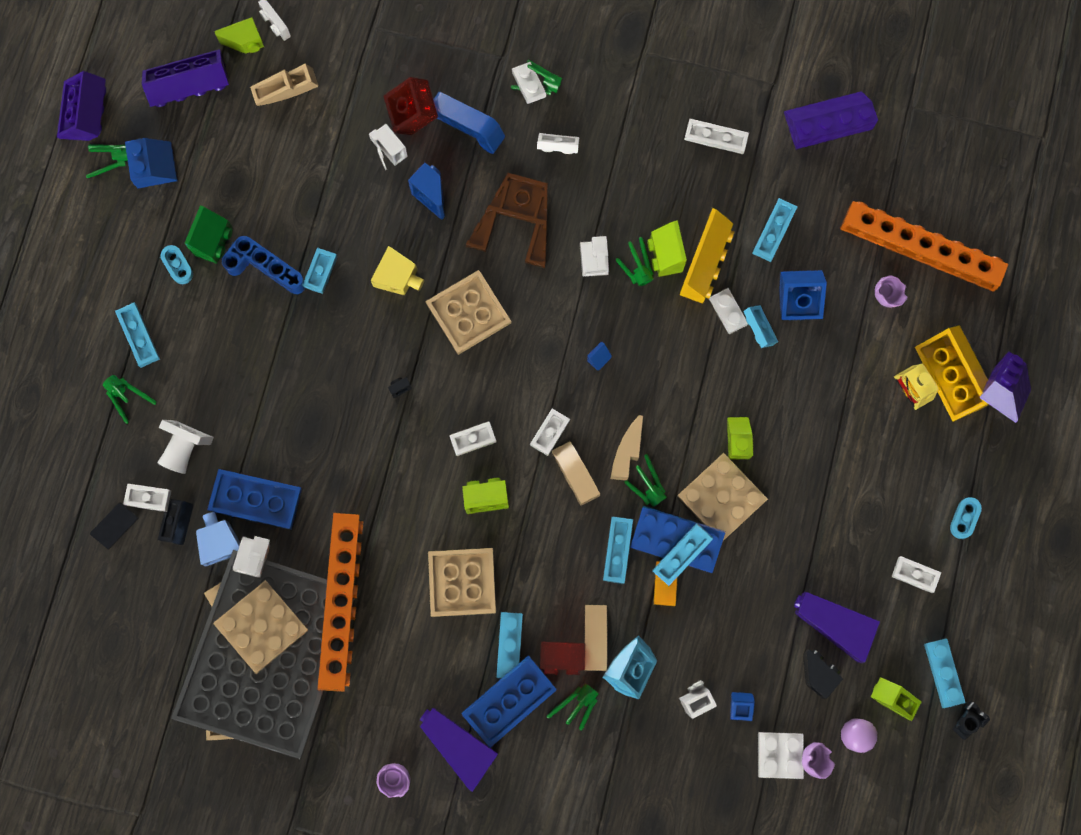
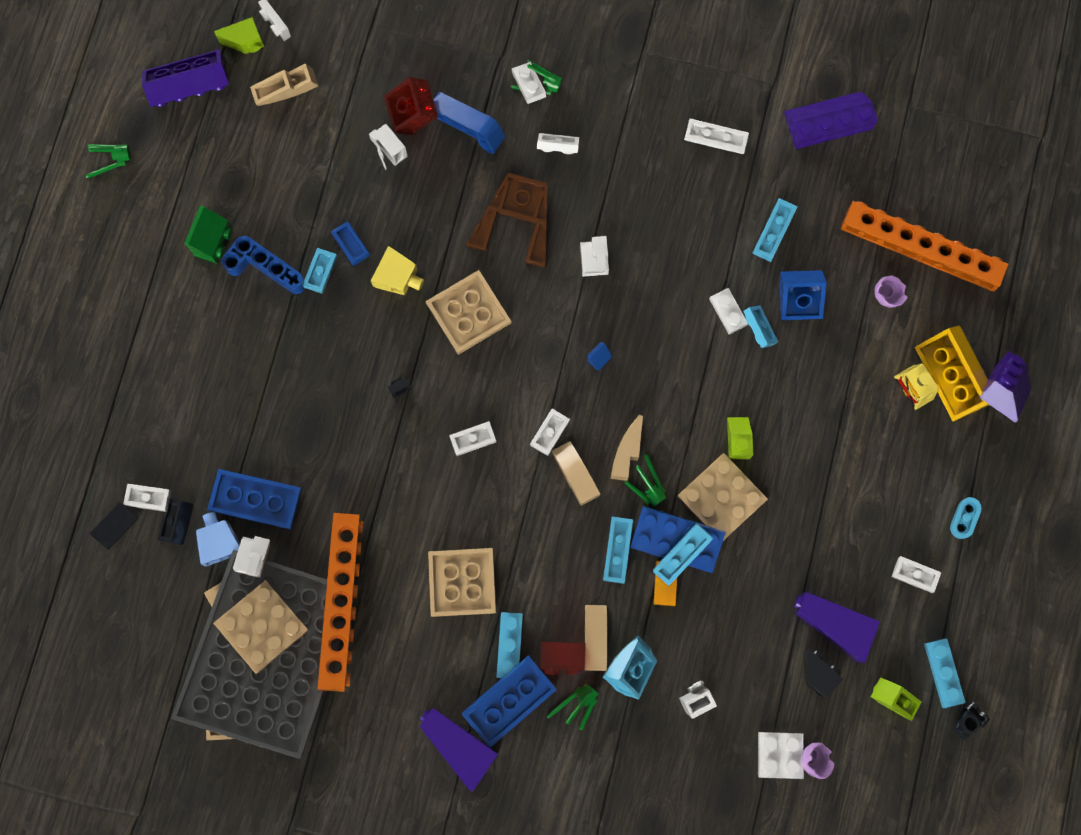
dark purple slope [57,71,107,141] -> none
green plant [103,375,157,424] -> none
medium azure plate [115,303,160,368] -> none
blue slope [125,138,178,189] -> none
white plant [157,420,214,474] -> none
medium azure plate [161,245,193,284] -> none
lavender hair [376,763,411,798] -> none
blue slope [408,163,445,220] -> none
lime slope [462,478,509,514] -> none
green plant [616,237,654,287] -> none
lime slope [647,220,687,277] -> none
yellow slope [680,208,735,304] -> none
blue slope [730,692,755,721] -> none
lavender hair [841,718,878,753] -> none
none -> blue tile [331,221,370,266]

